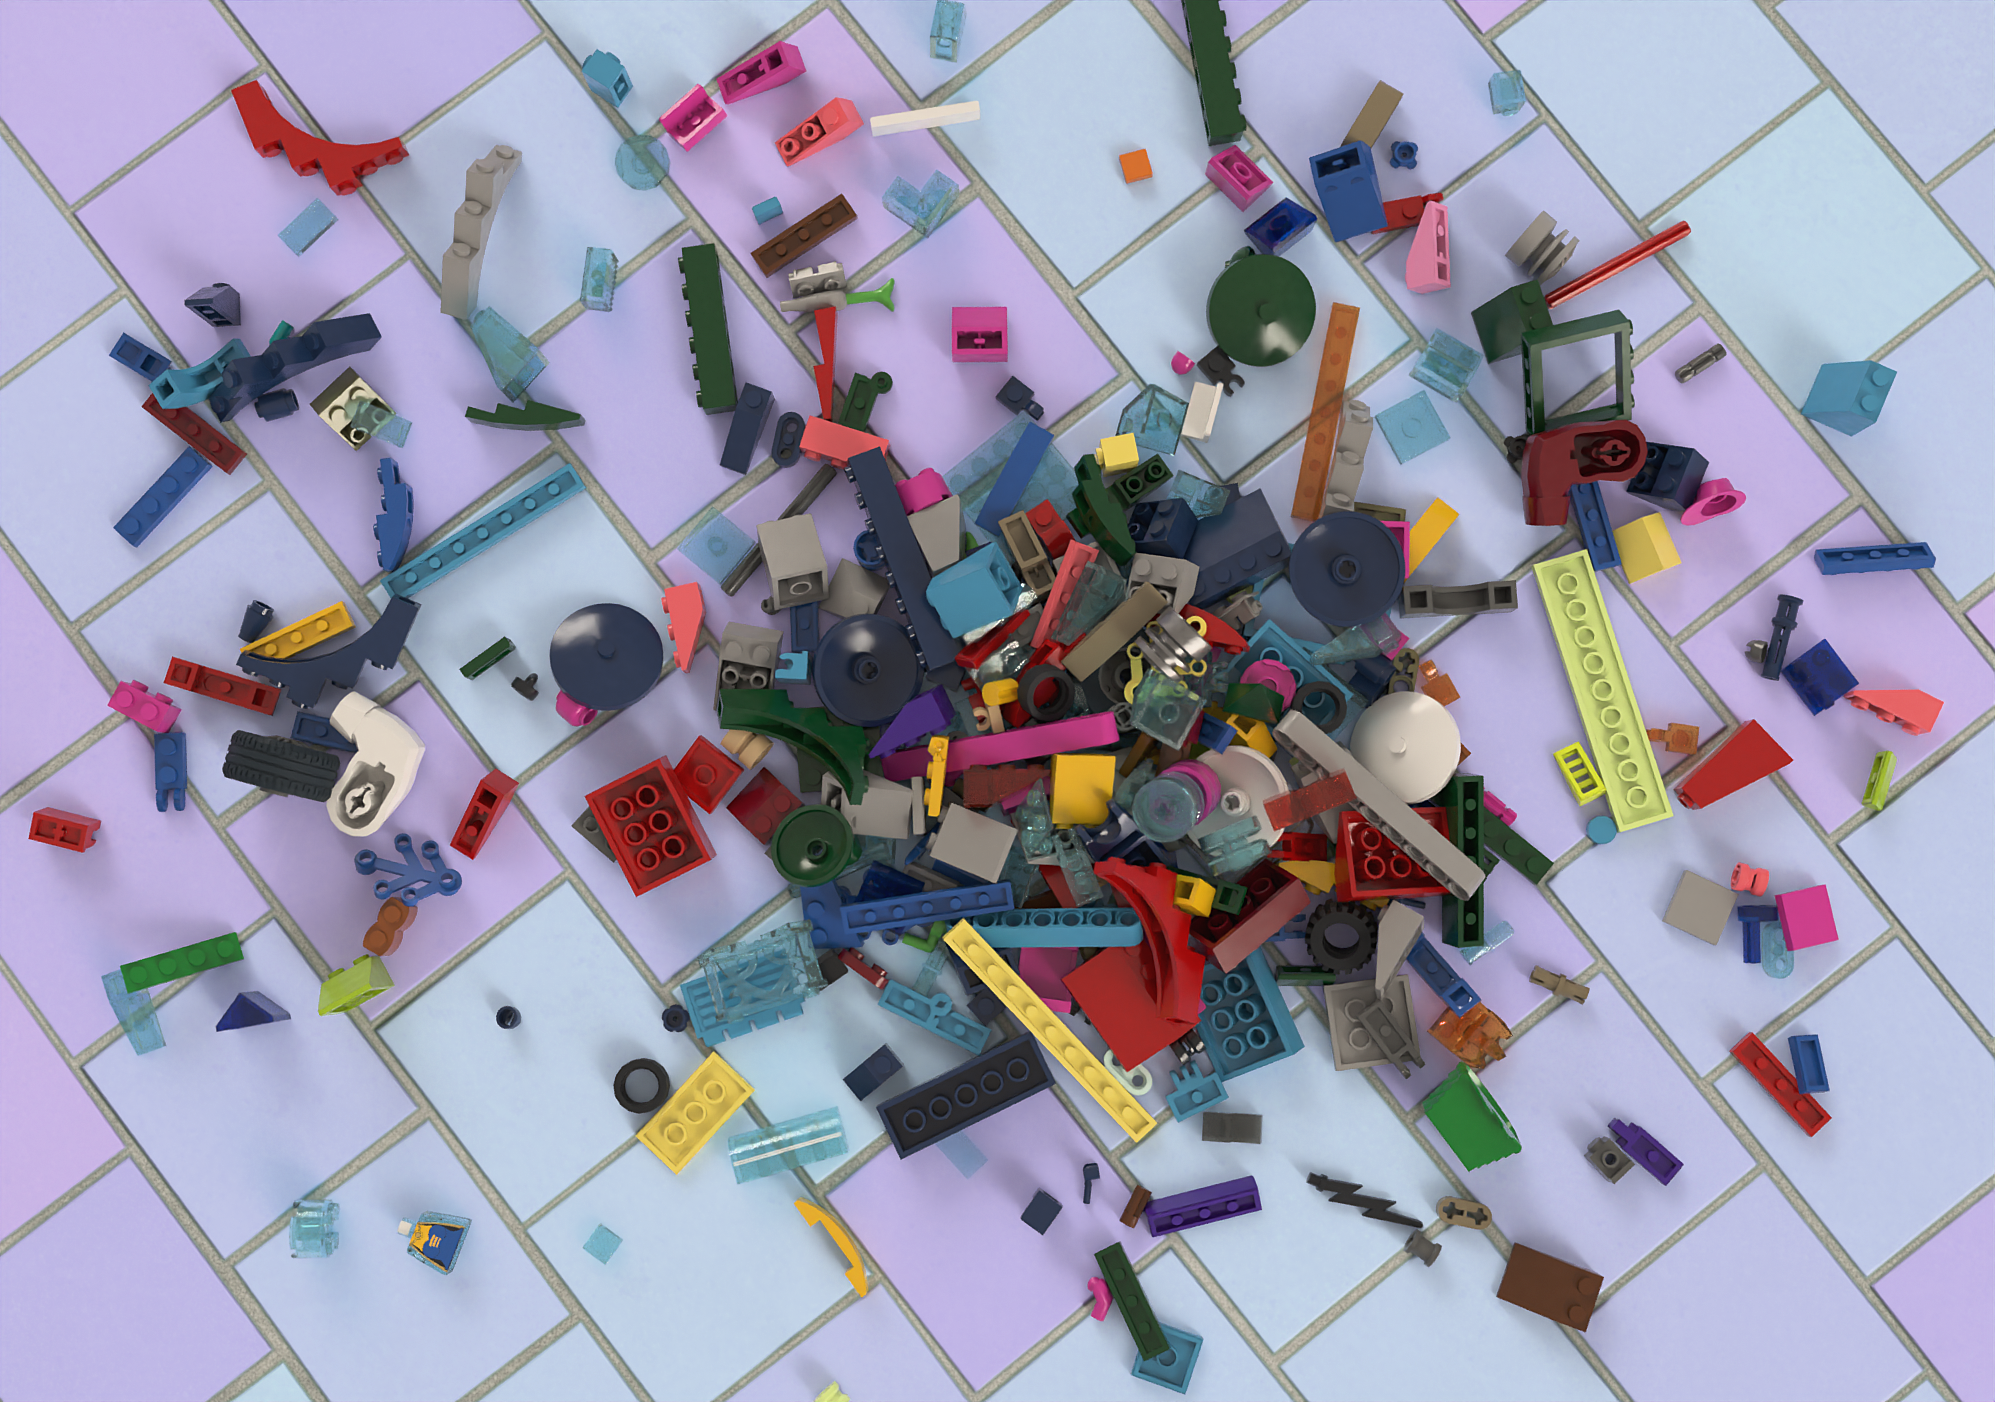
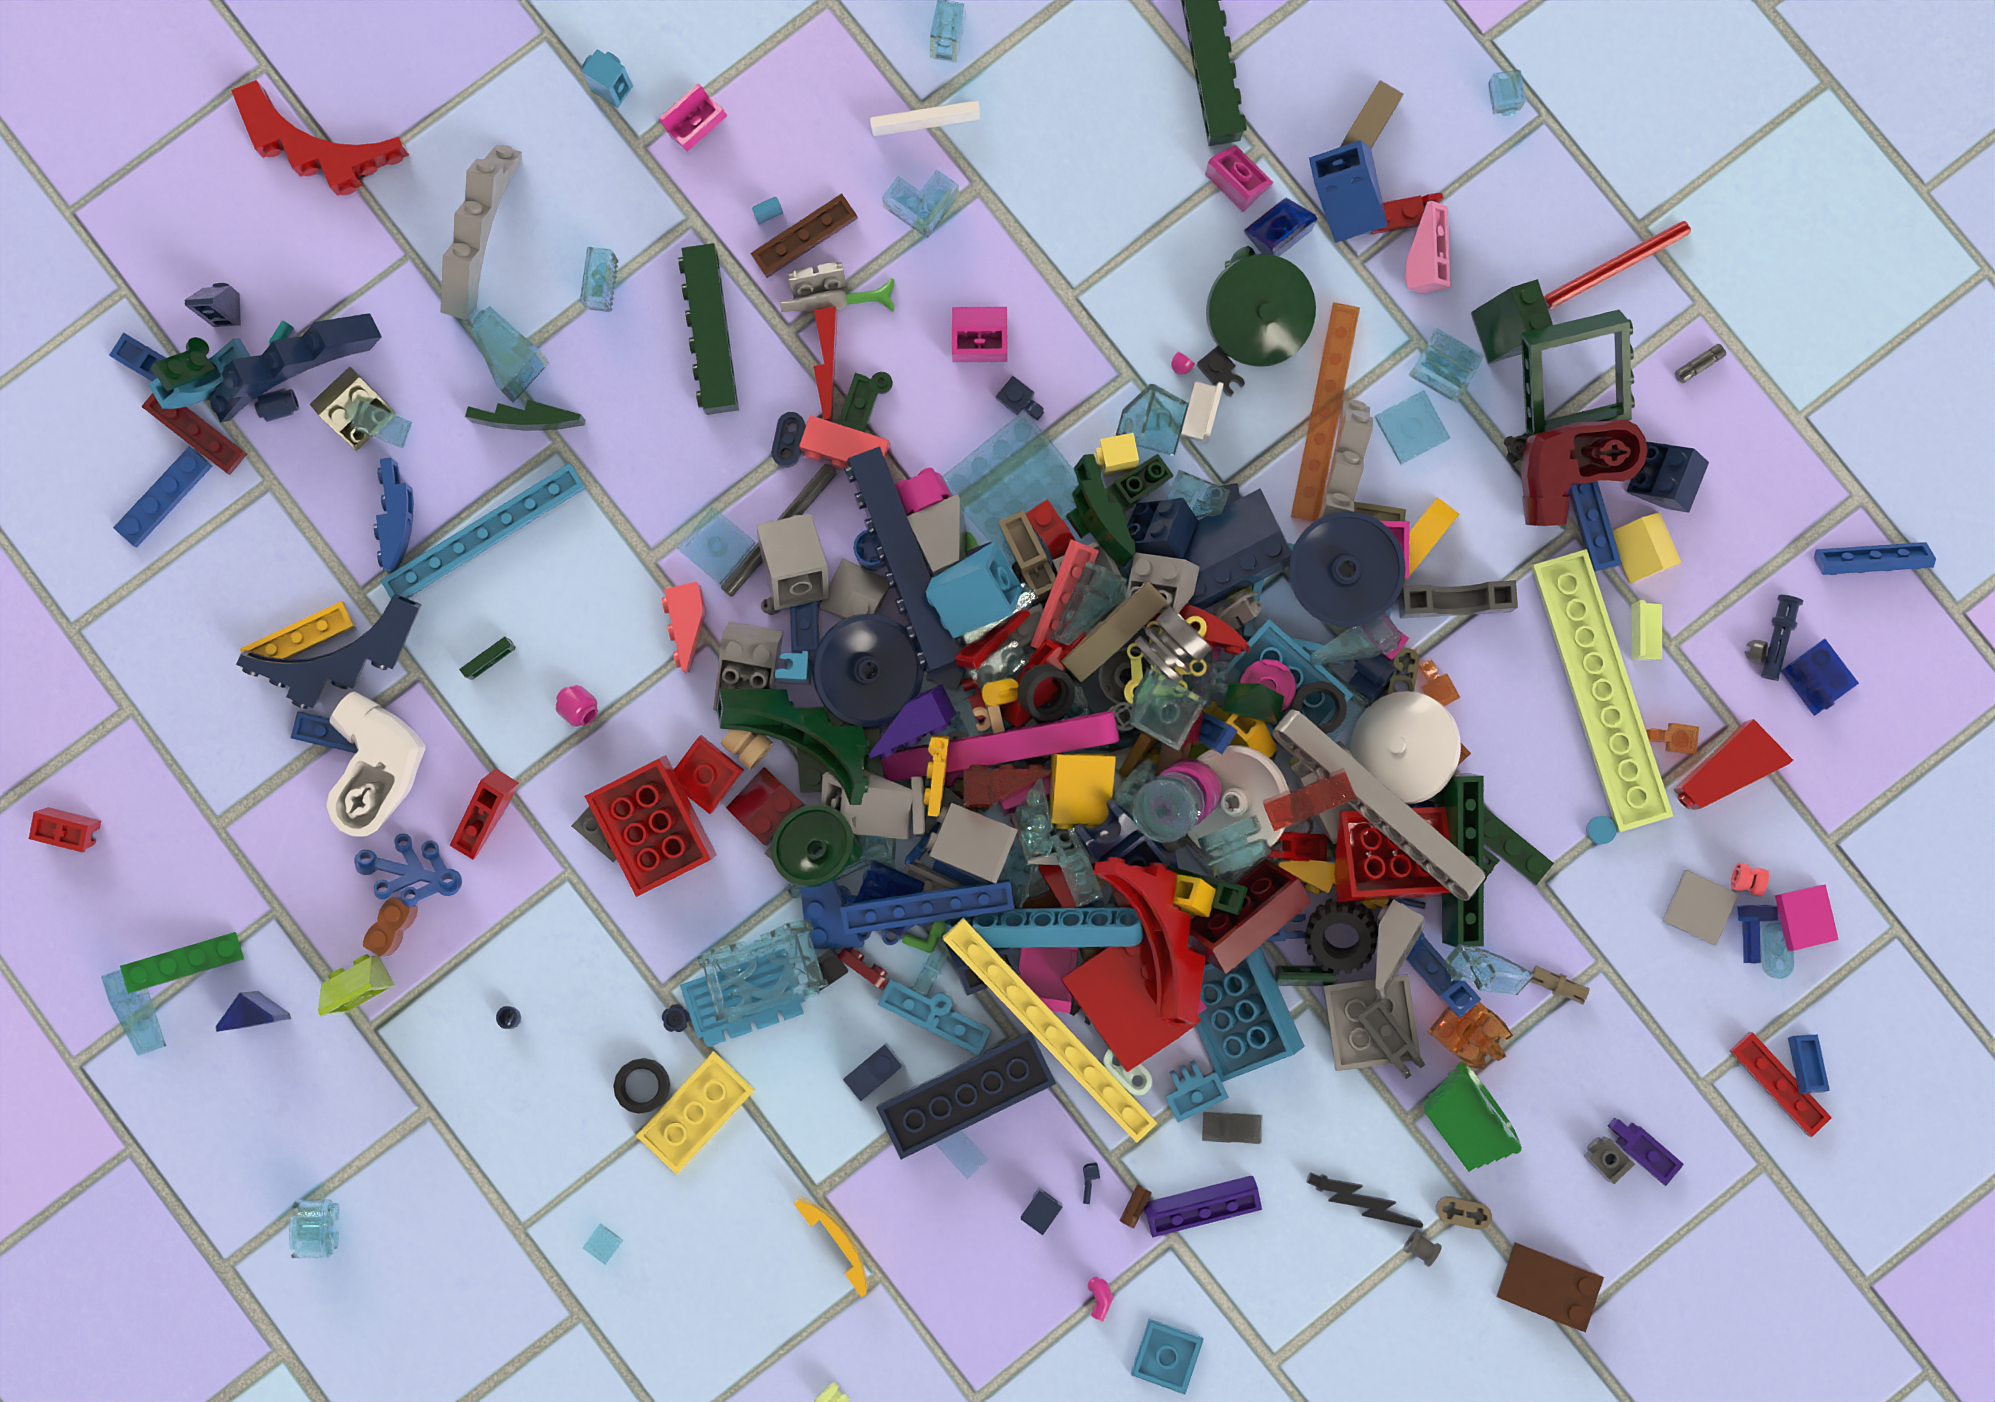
dark pink brick [107,680,182,733] -> none
blue hinge [154,732,187,812] -> none
red slope [163,656,282,716] -> none
black wheel [222,730,340,802] -> none
dark blue cone [238,600,274,643] -> none
clear light blue tile [278,198,339,257] -> none
torso [397,1211,472,1275] -> none
black tile [511,673,539,701] -> none
dark blue dish [549,603,663,711] -> none
clear light blue tile [615,135,670,190] -> none
dark pink slope [716,41,806,104] -> none
dark blue slope [720,382,775,475] -> none
clear light blue brick [728,1106,850,1185] -> none
coral slope [775,97,864,167] -> none
dark blue plate [966,987,1007,1026] -> none
blue slope [974,422,1054,538] -> none
dark green plate [1094,1241,1171,1361] -> none
orange tile [1119,148,1153,184] -> none
black wheel [1169,1029,1207,1065] -> none
blue plate [1390,141,1418,169] -> none
clear light blue axle [1460,921,1514,965] -> none
dark pink axle [1484,788,1517,826] -> none
light grey wheel [1505,210,1580,285] -> none
neon yellow slope [1553,741,1606,806] -> none
dark pink piece [1680,478,1746,526] -> none
dark azure slope [1801,360,1897,437] -> none
coral slope [1843,689,1944,736] -> none
lime slope [1861,750,1897,811] -> none
none -> dark green hinge [150,337,215,391]
none -> clear light blue slope [1443,944,1534,995]
none -> yellowish green panel [1631,600,1662,660]

